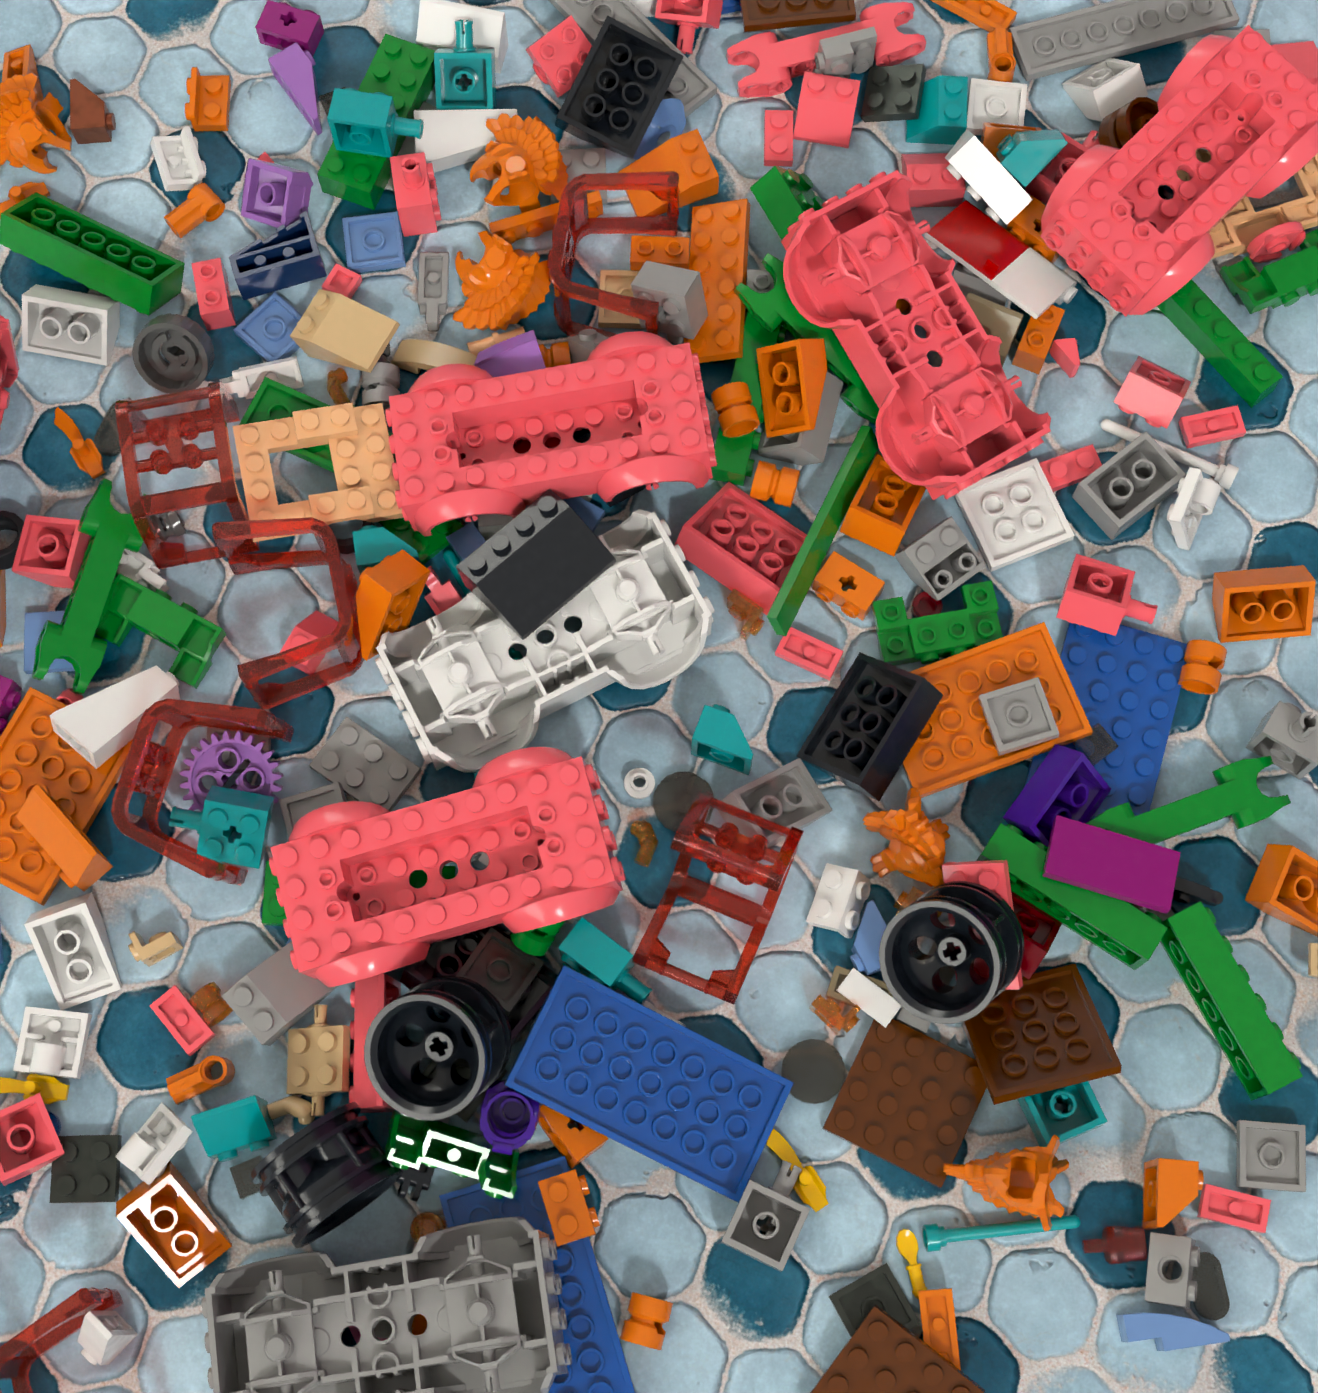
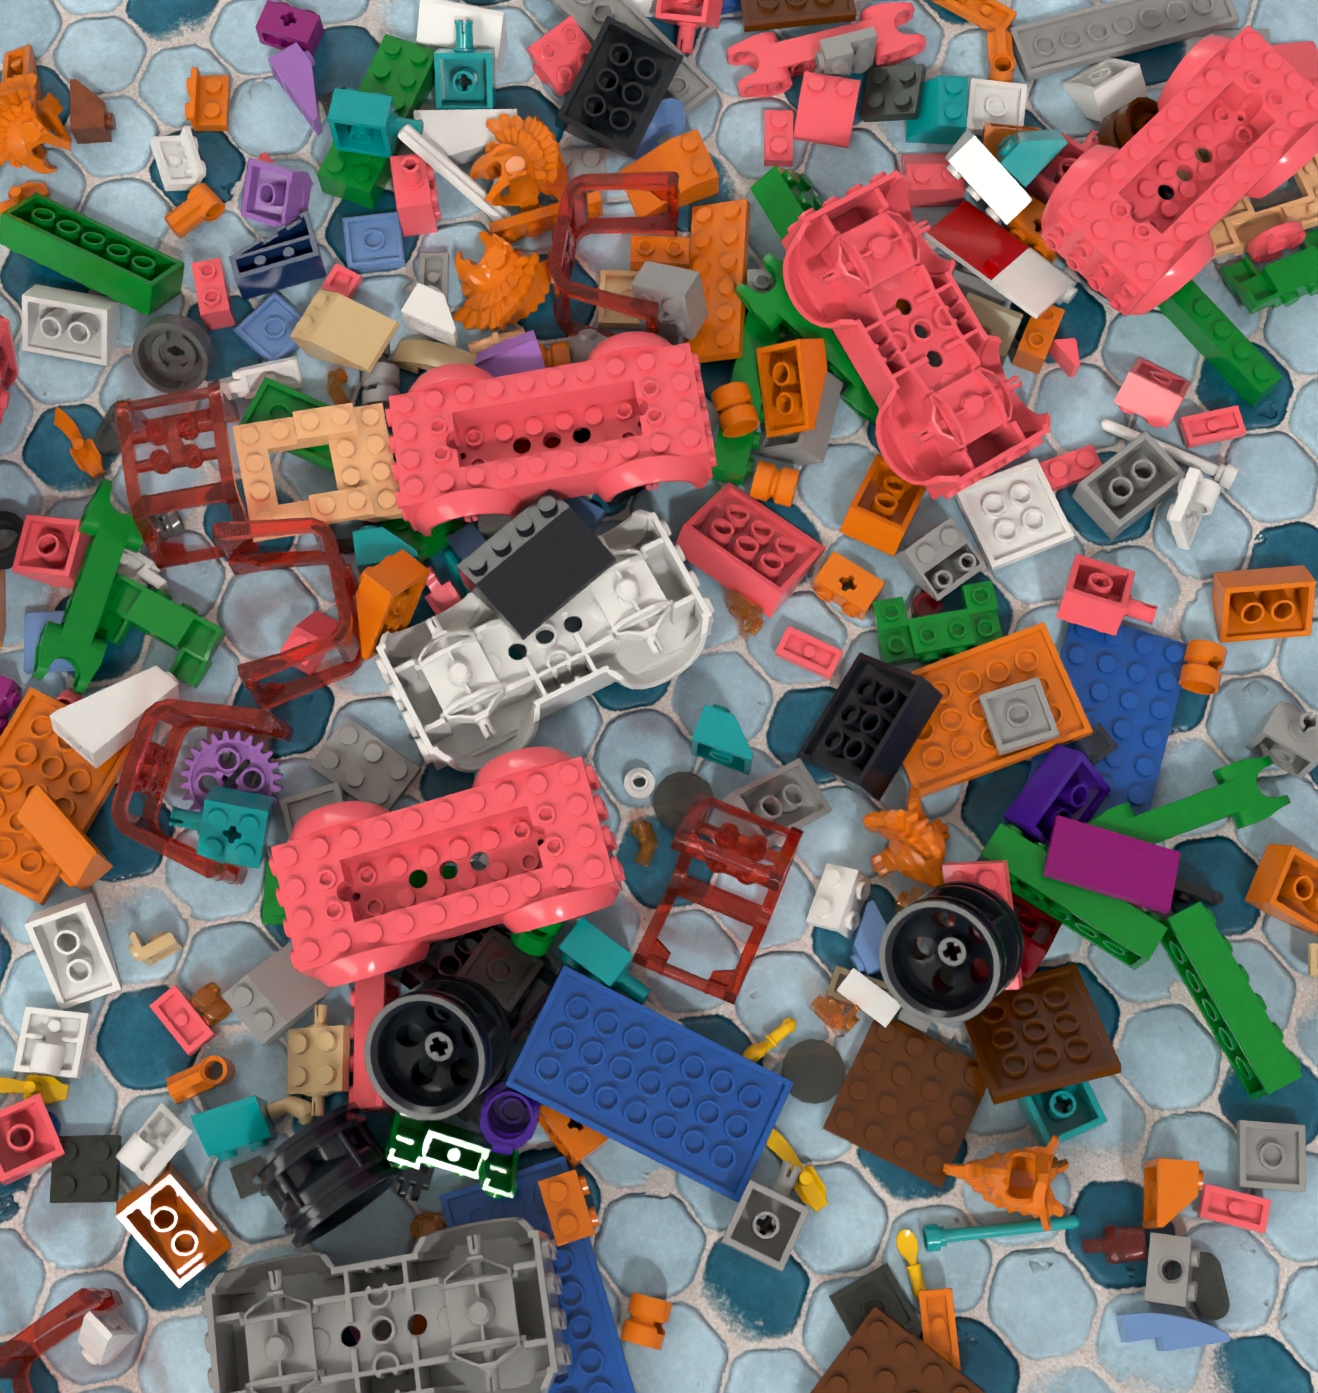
green tile [767,425,878,636] -> none
none -> white axle [398,124,514,221]
none -> white slope [401,283,459,347]
none -> yellow piece [742,1017,797,1063]

